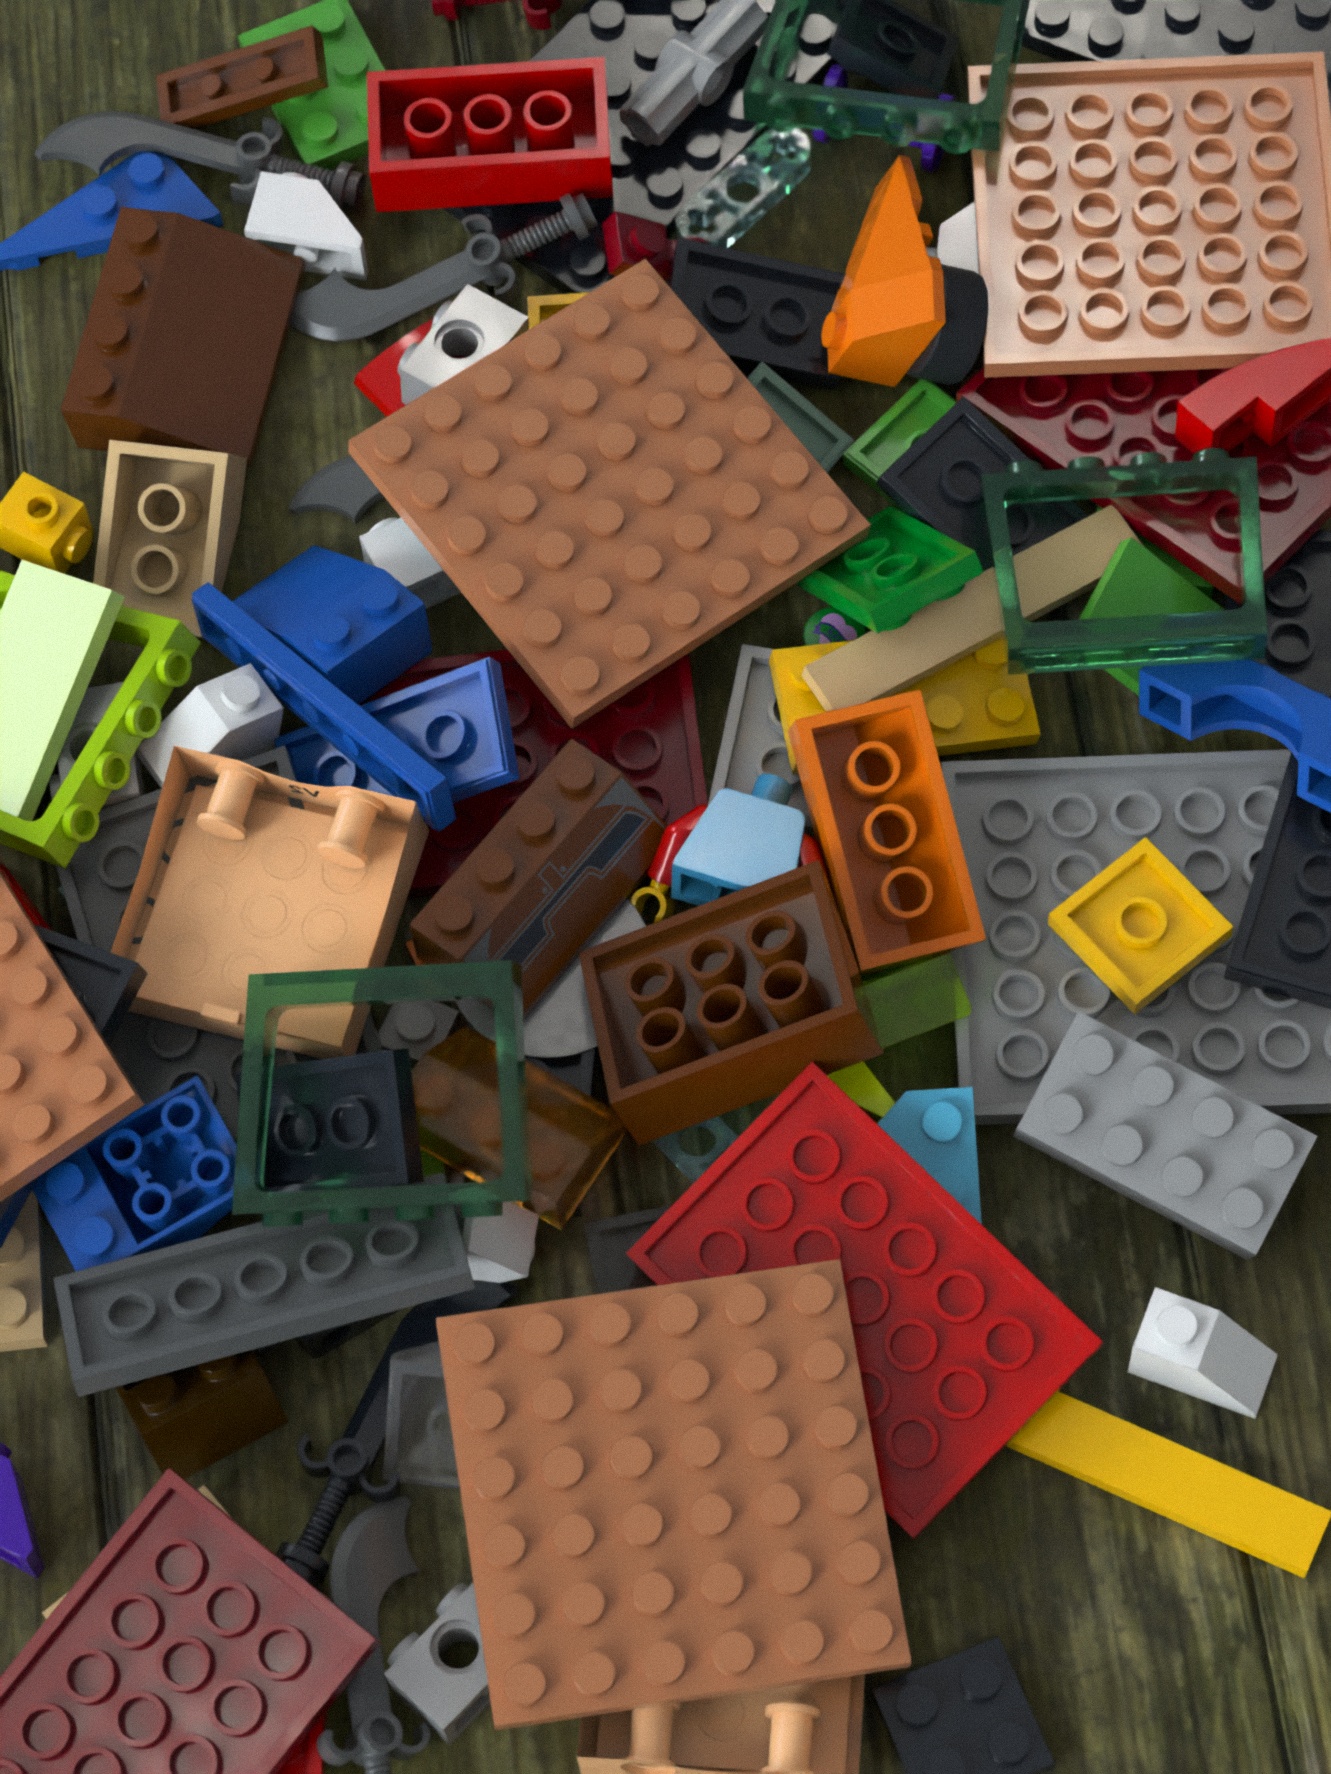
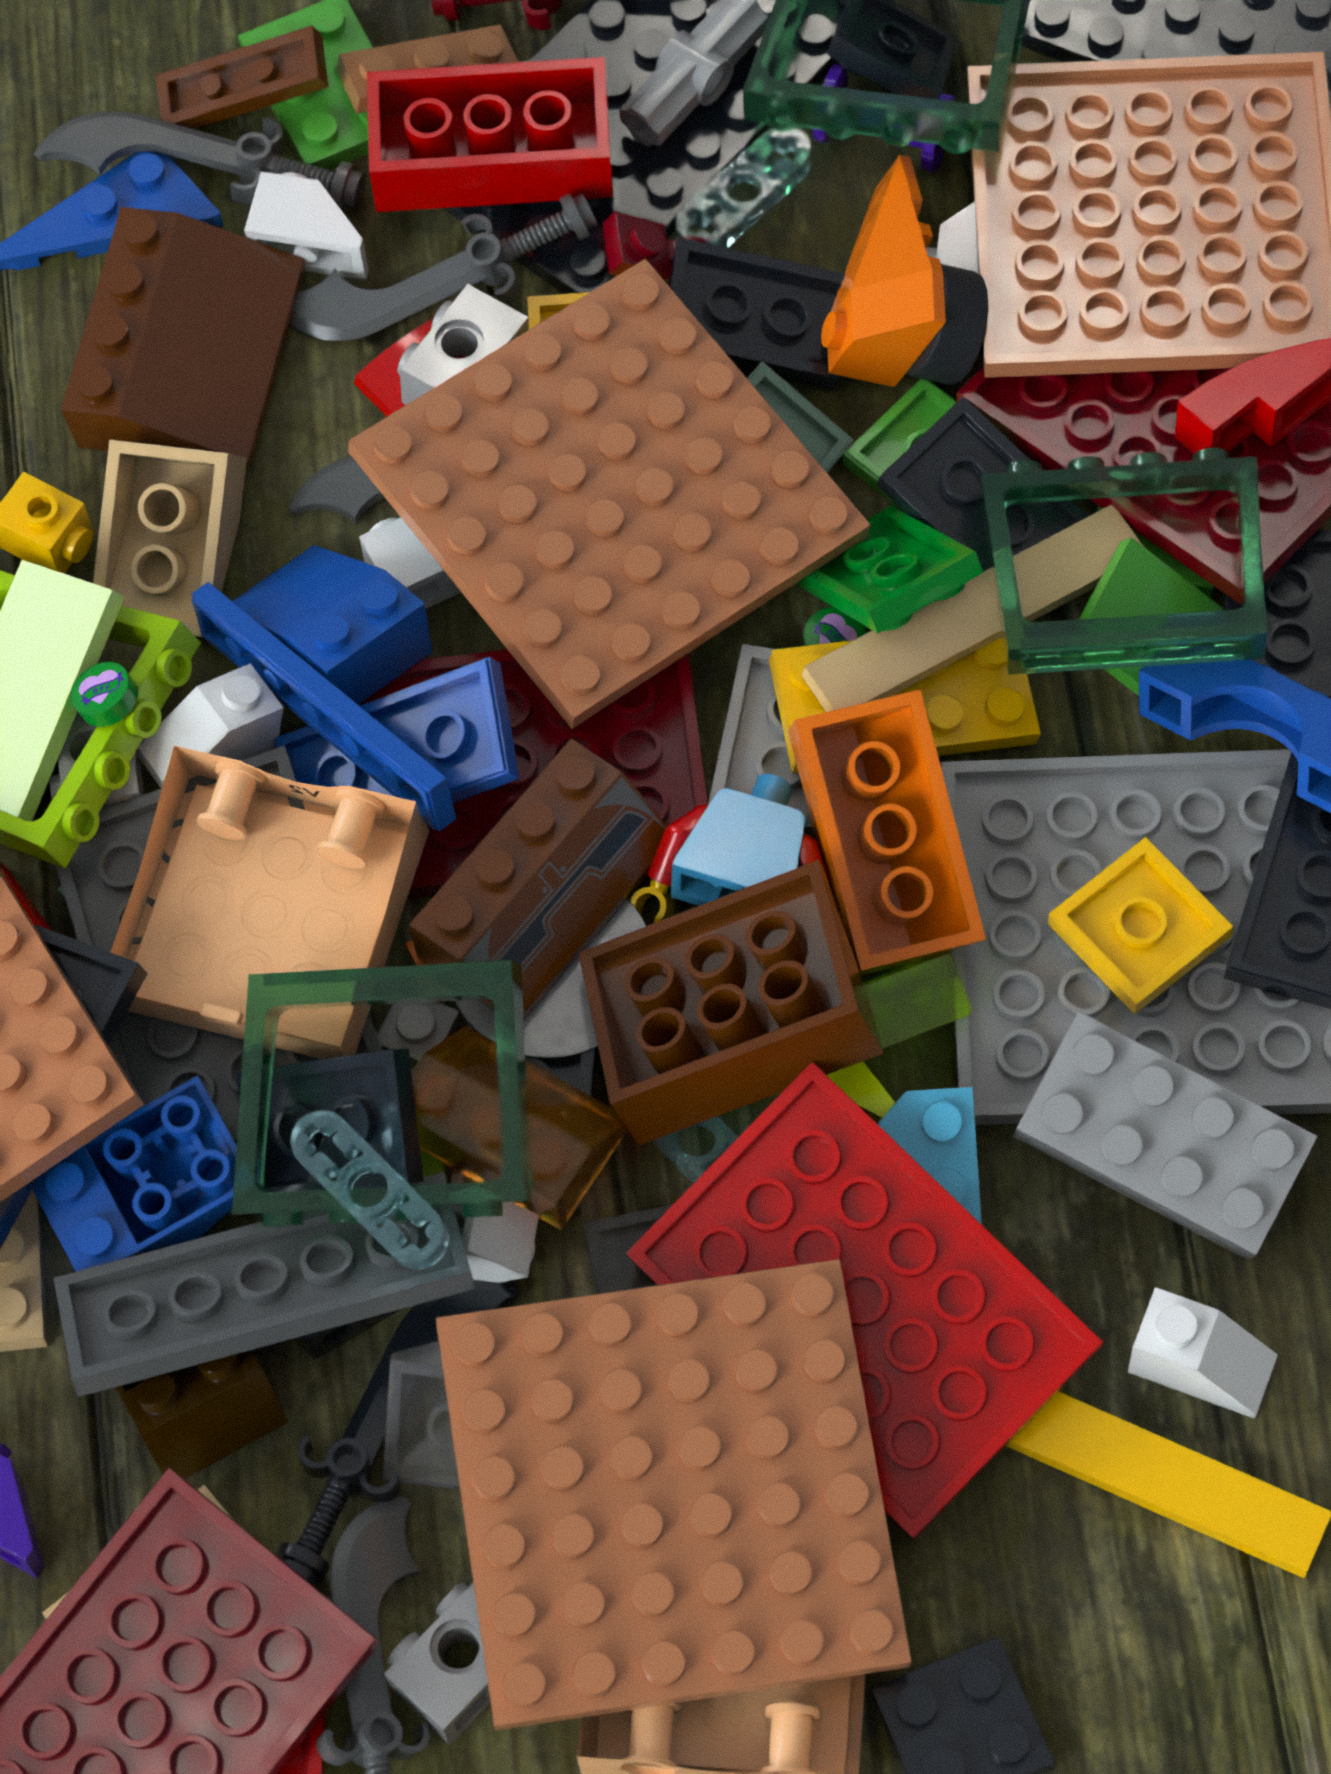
none -> green tile [71,662,138,727]
none -> clear light blue beam [291,1110,449,1270]
none -> medium nougat plate [336,24,519,114]

